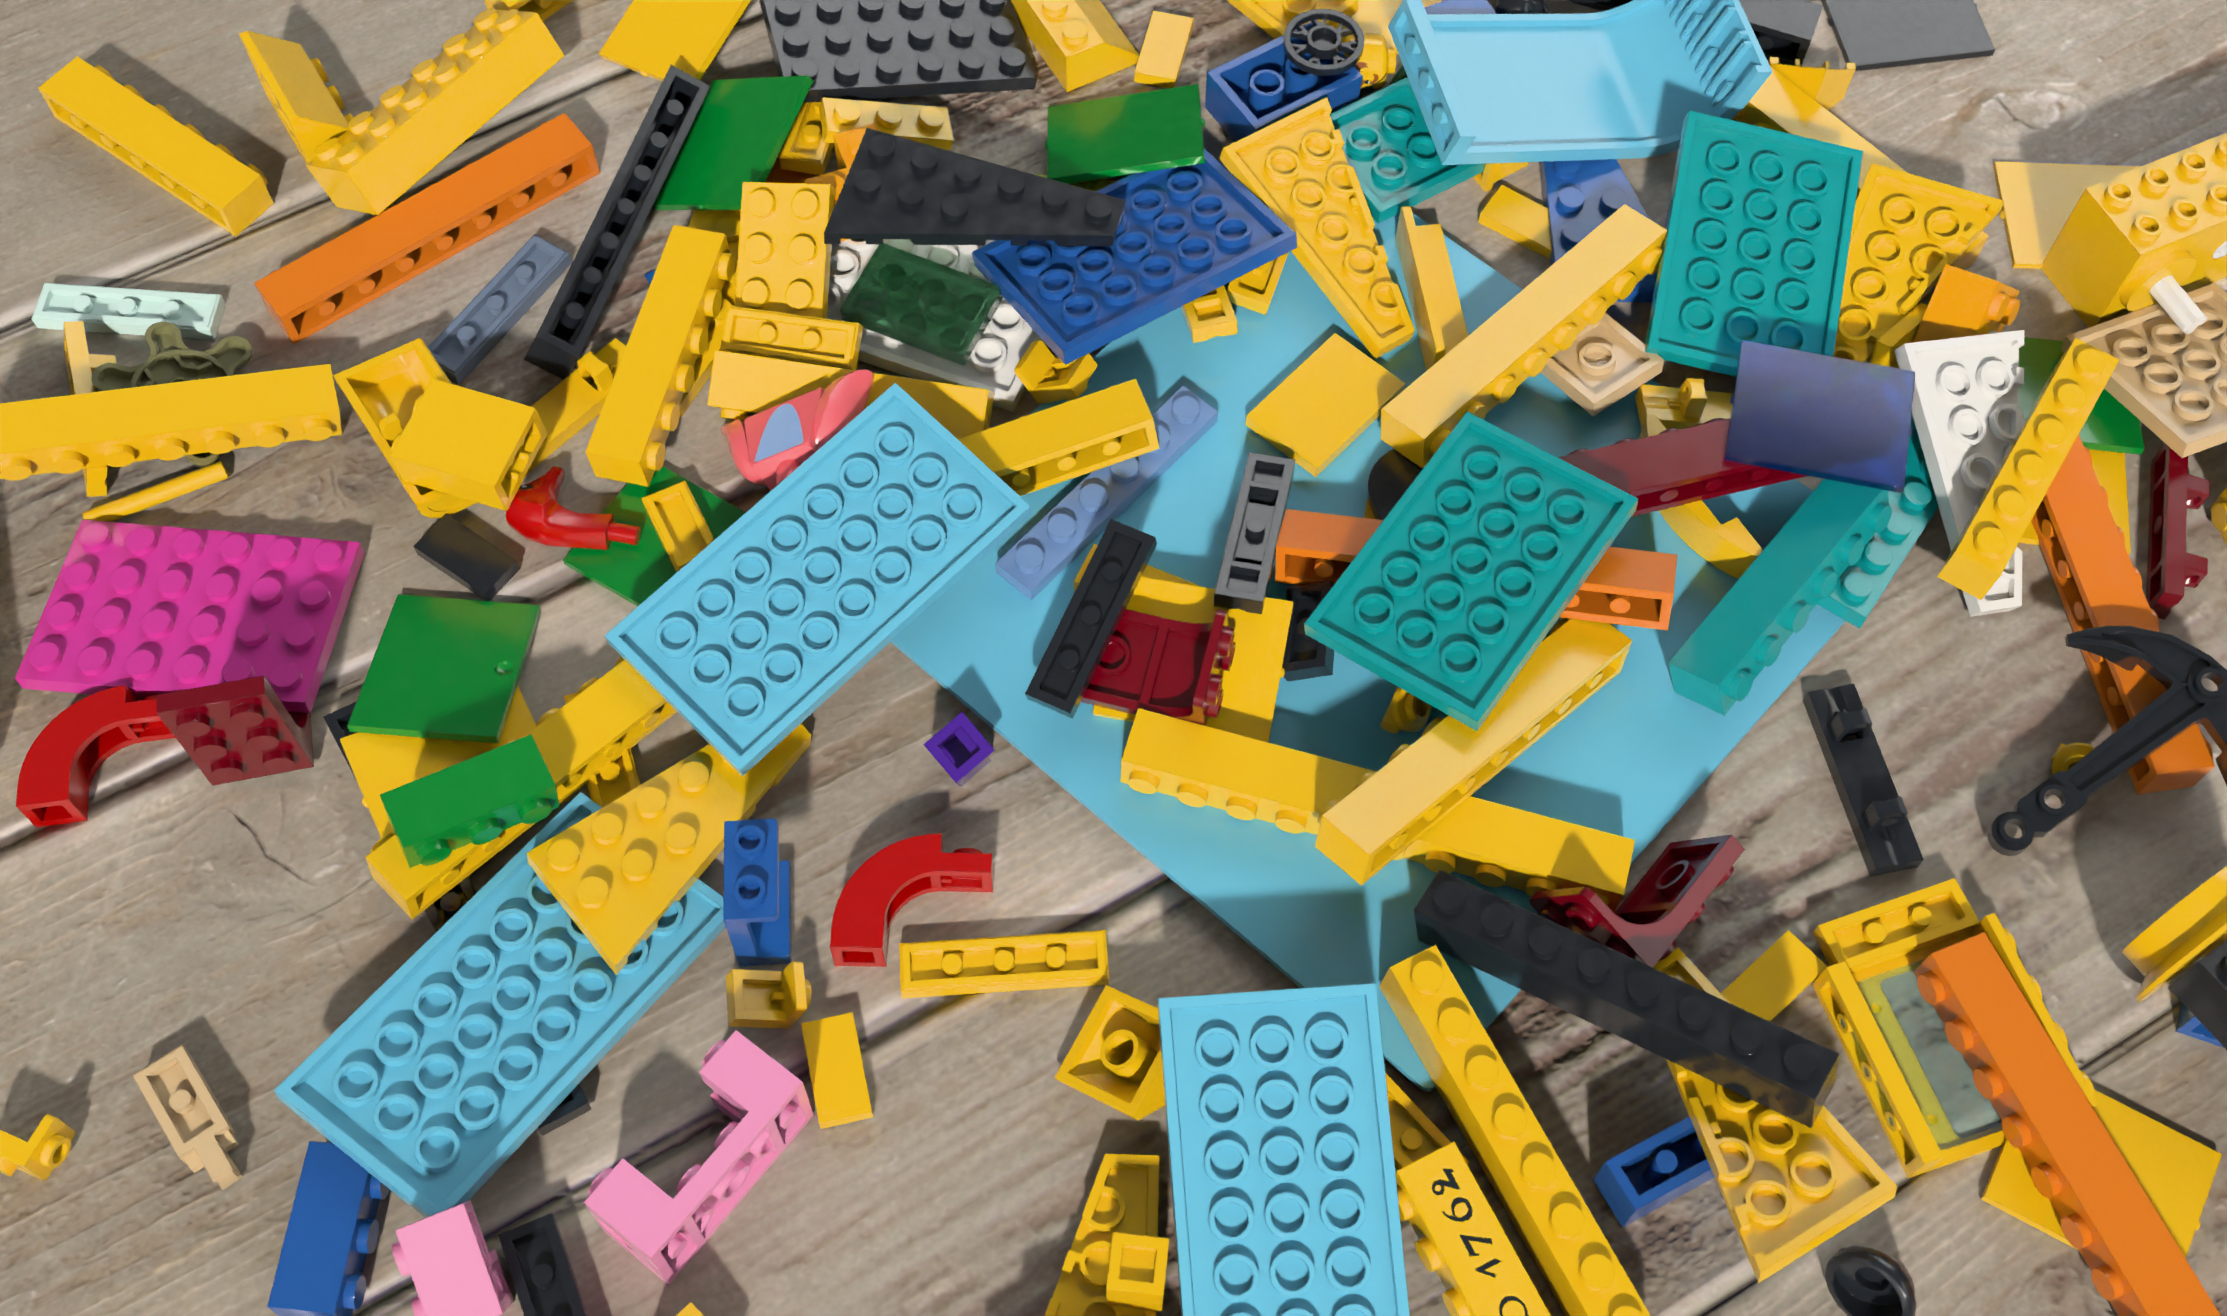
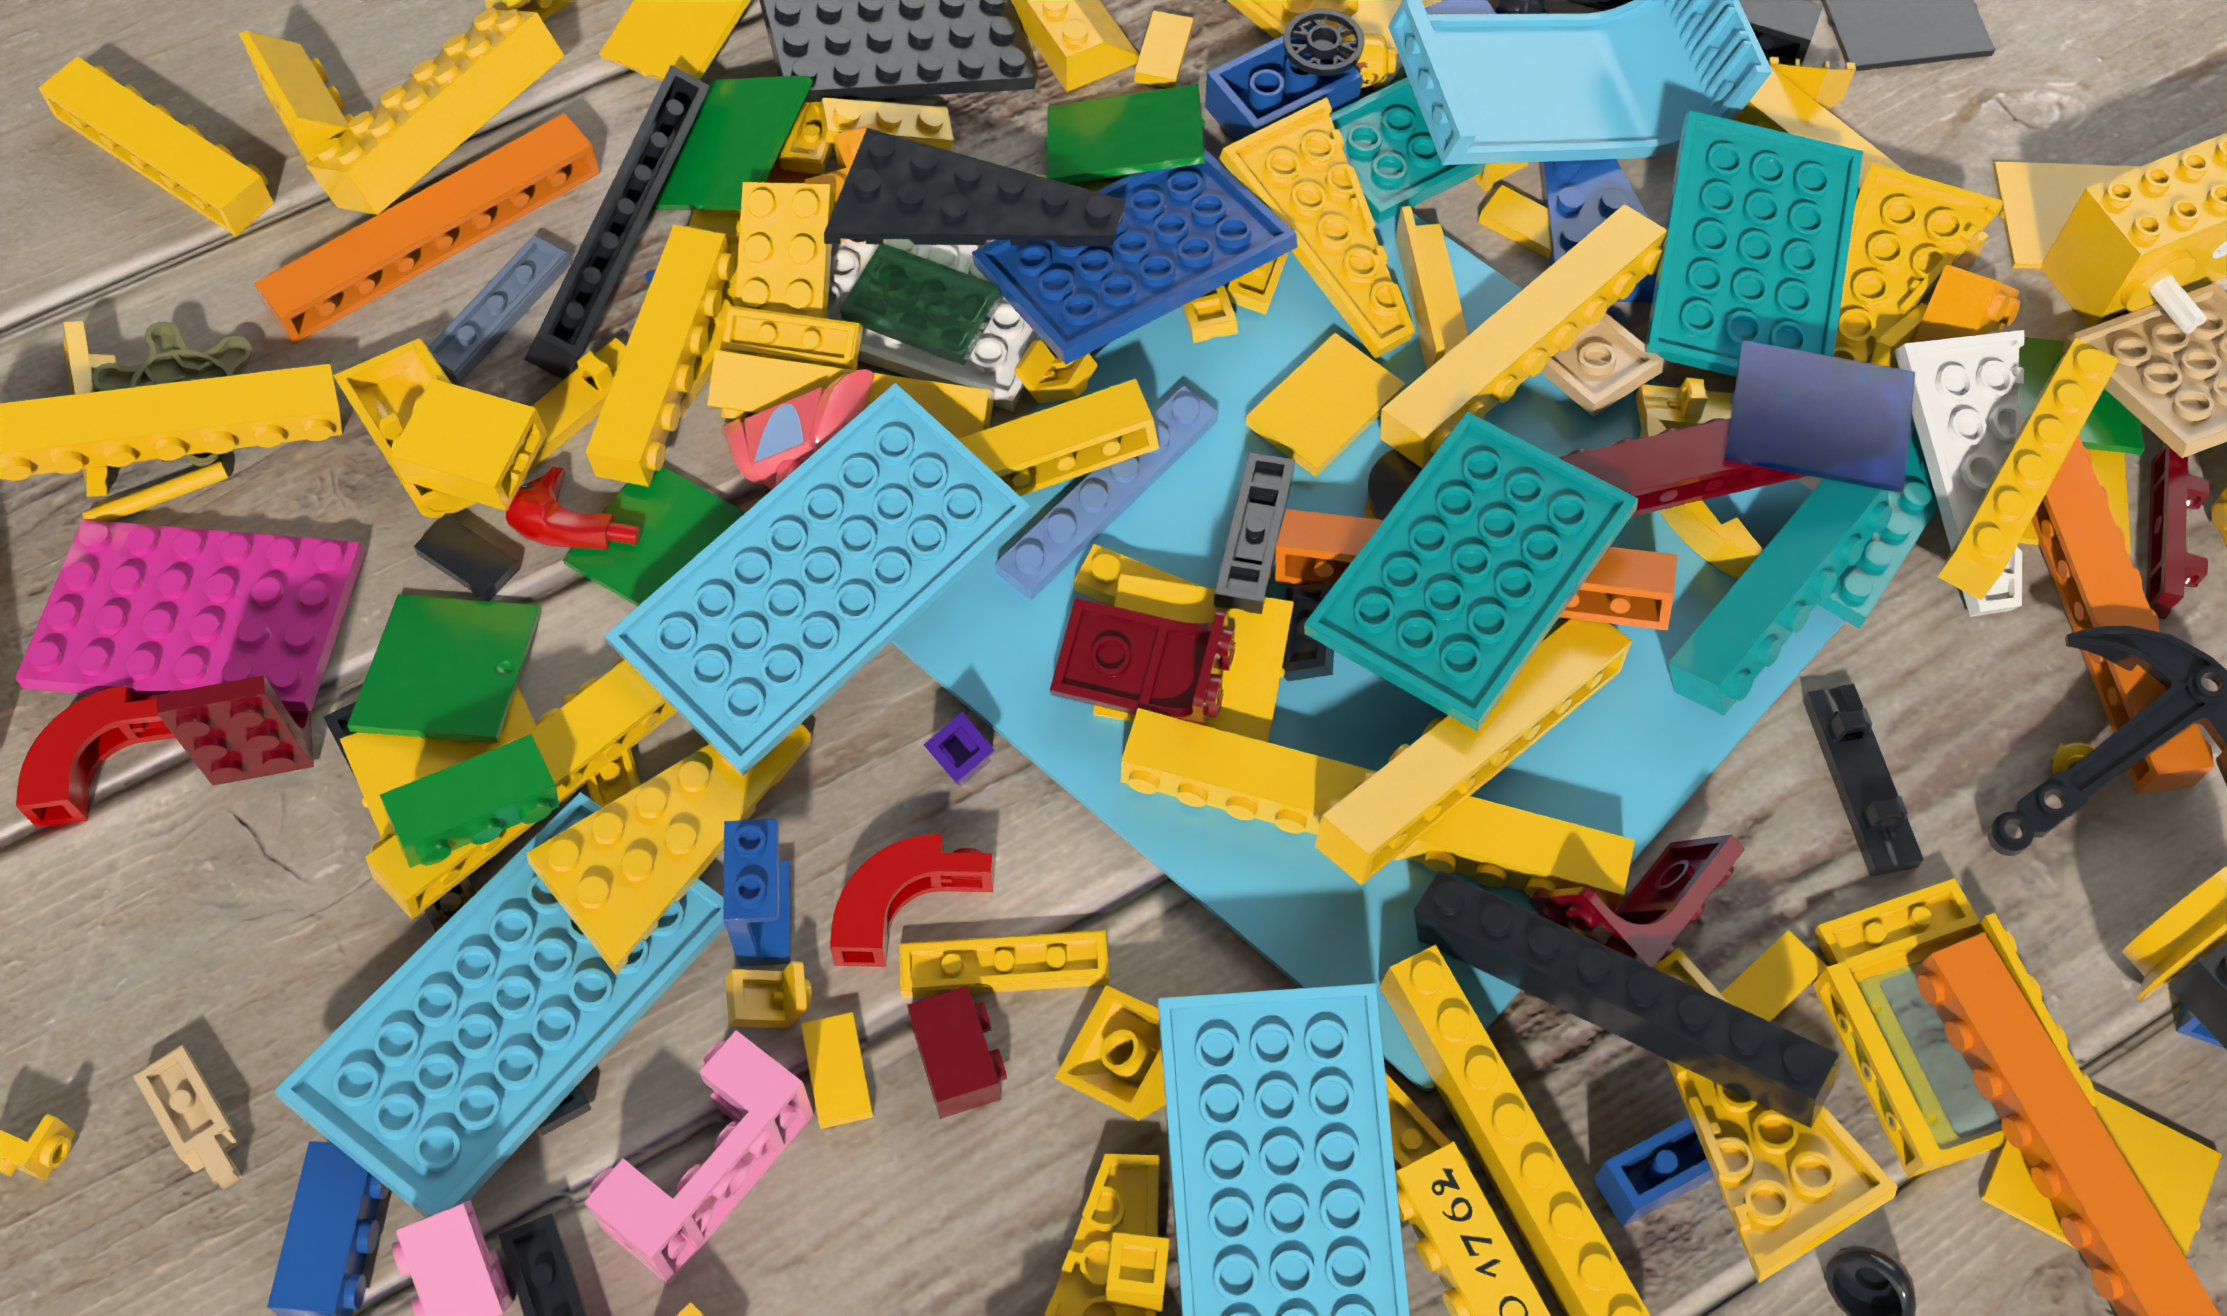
light aqua tile [32,283,226,340] -> none
yellow tile [641,481,715,573] -> none
black plate [1025,519,1157,719] -> none
yellow plate [1380,686,1431,733] -> none
none -> dark red brick [907,986,1007,1119]

